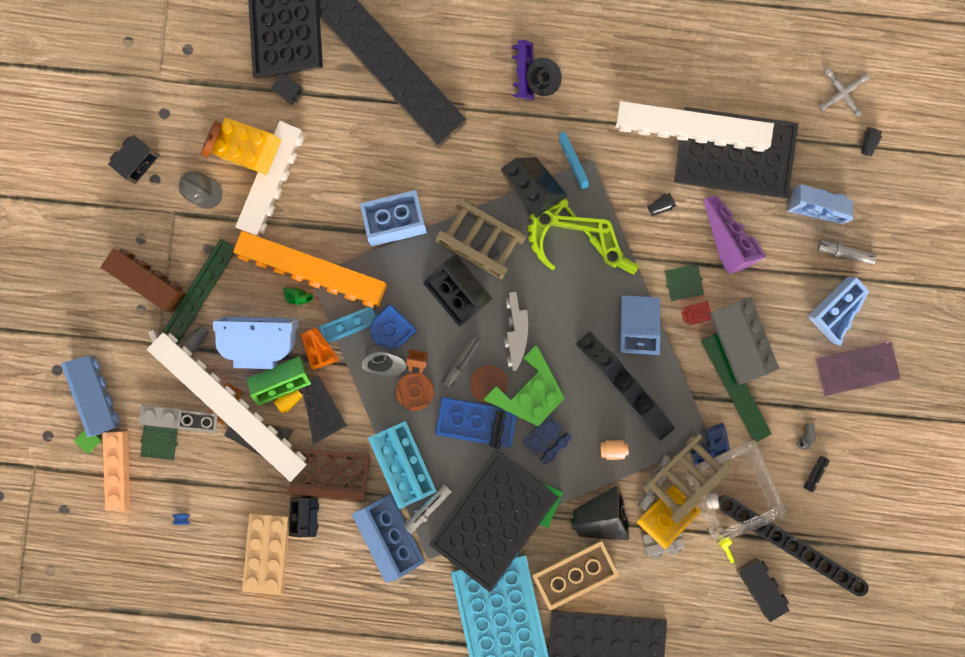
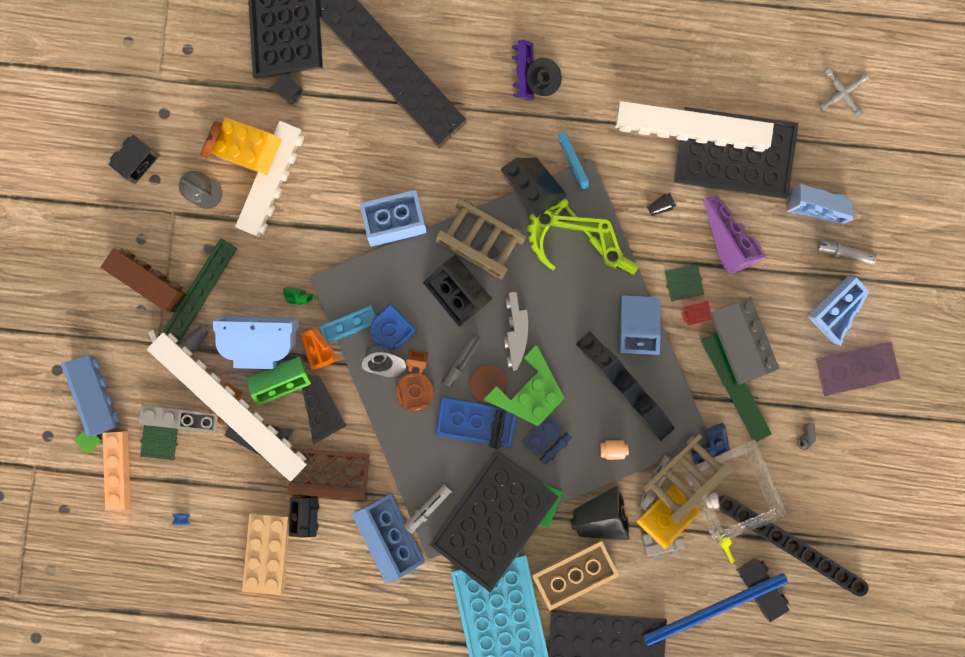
light orange brick [233,231,387,308] -> none
yellow cone [273,390,303,414] -> none
medium azure brick [368,421,437,509] -> none
black axle [804,456,830,492] -> none
black cone [861,127,883,157] -> none
none -> blue axle [643,573,788,646]

